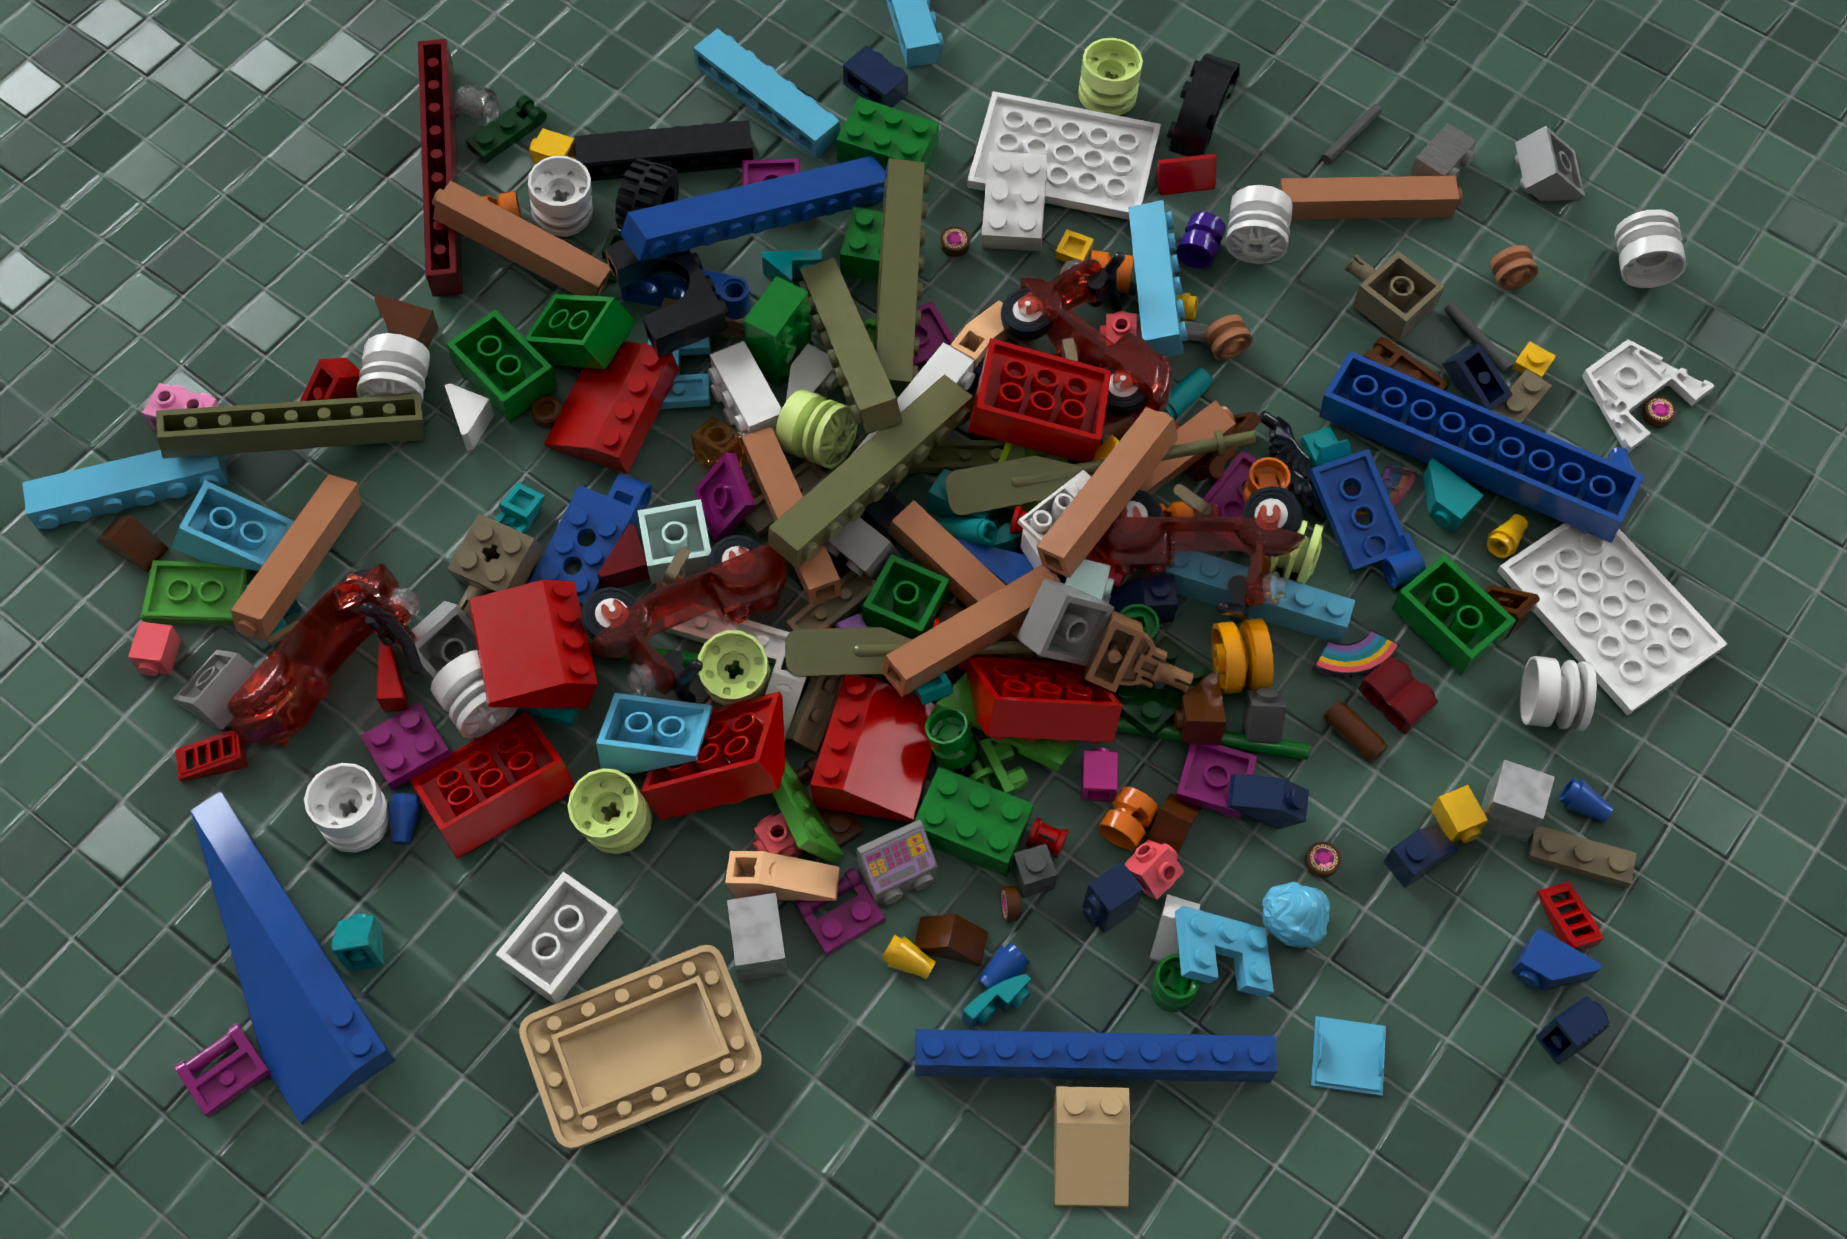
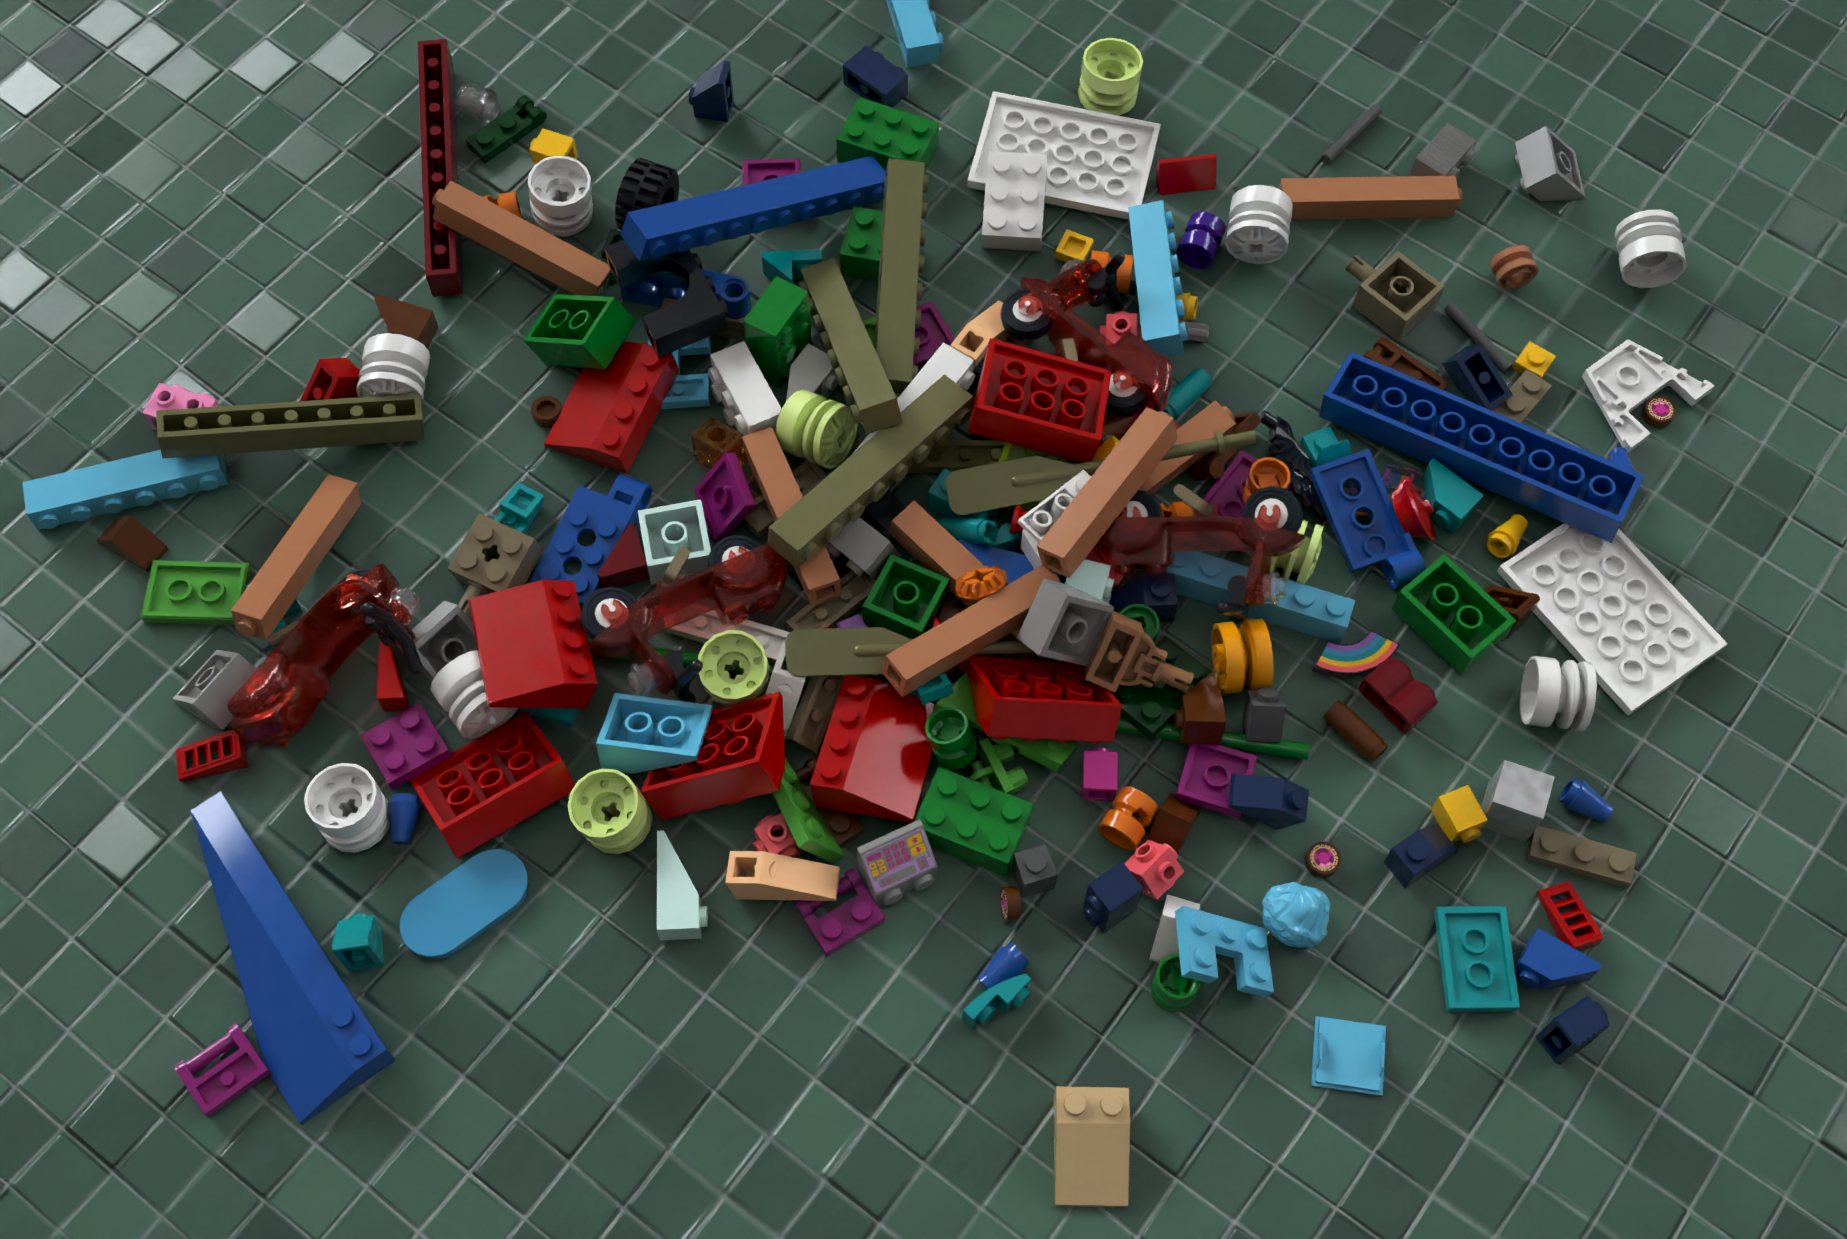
coral brick [128,622,182,676] -> none
medium azure slope [172,480,294,571] -> none
white slope [444,384,494,451] -> none
green brick [446,309,558,422] -> none
white brick [495,872,623,1004] -> none
tan wedge [519,945,762,1150] -> none
black brick [575,120,753,181] -> none
medium azure brick [693,28,840,159] -> none
flat silver piece [727,893,788,981] -> none
yellow cone [882,935,936,980] -> none
reddish brown slope [914,914,988,967] -> none
blue brick [915,1029,1277,1082] -> none
reddish brown tile [940,227,970,257] -> none
red bush [1026,817,1069,858] -> none
black brick [1167,53,1241,157] -> none
nougat wheel [1204,314,1253,361] -> none
none -> dark azure tile [400,849,529,959]
none -> light aqua slope [657,830,708,941]
none -> dark blue slope [689,61,734,122]
none -> orange gear [955,566,1008,600]
none -> red piece [1391,477,1436,541]
none -> teal plate [1434,906,1520,1012]

